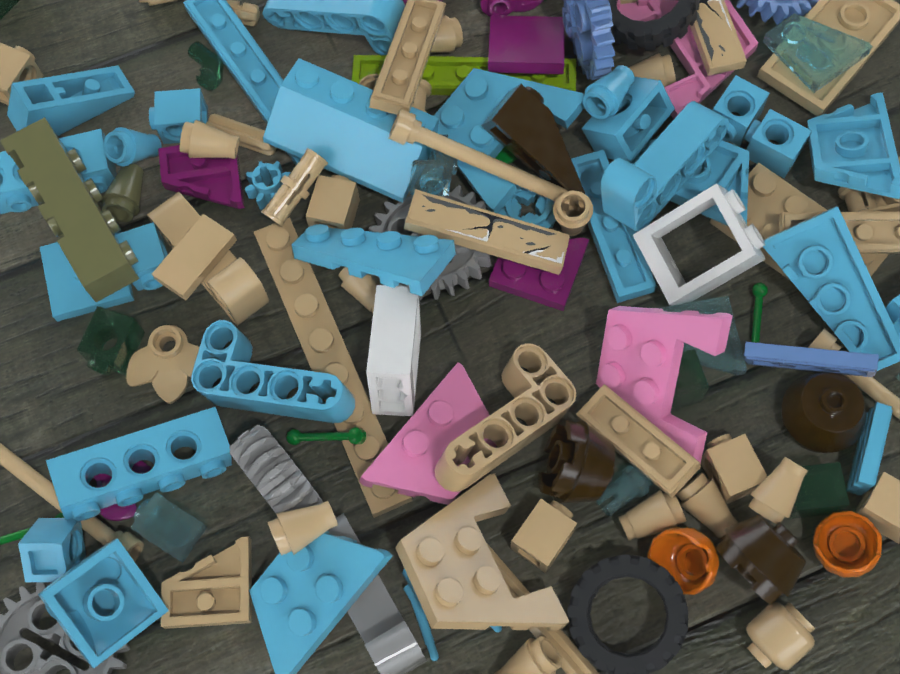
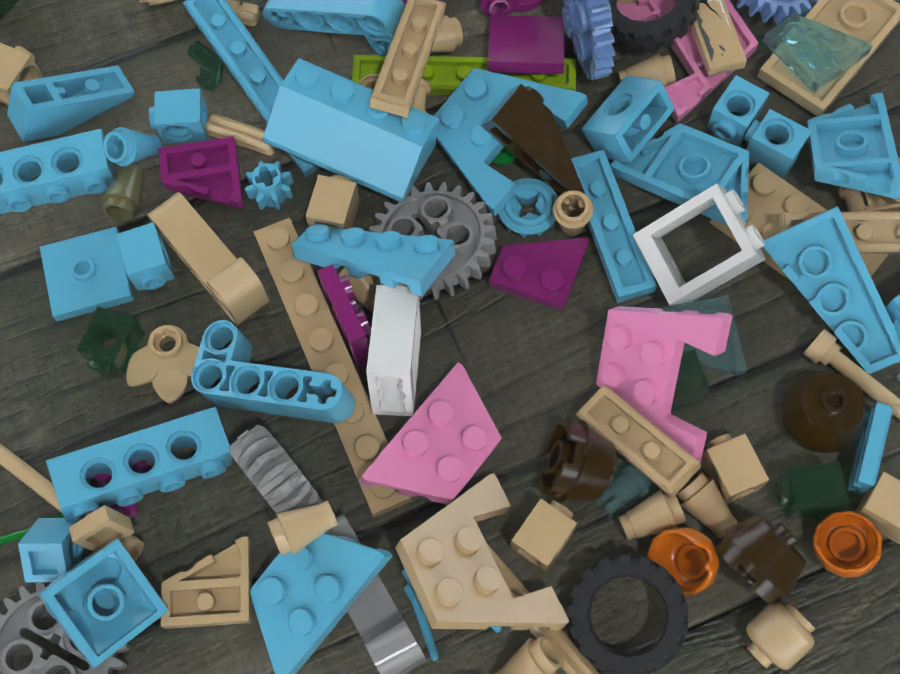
olive wedge [0,117,139,302] -> none
clear light blue bracket [131,492,207,563] -> none
tan tile [152,214,237,301] -> none
tan cone [180,120,240,159] -> none
tan pin [261,148,328,227] -> none
green hinge [286,427,366,445] -> none
tan piece [388,109,567,201] -> none
tan tile [404,189,570,275] -> none
clear light blue bracket [409,135,457,196] -> none
tan beam [435,343,576,492] -> none
medium azure cone [583,65,635,119] -> none
medium azure beam [600,101,729,232] -> none
medium blue tile [744,342,879,377] -> none
tan cone [748,457,808,524] -> none
green hinge [751,282,768,343] -> none
none -> tan plate [68,505,134,552]
none -> magenta plate [317,264,371,370]

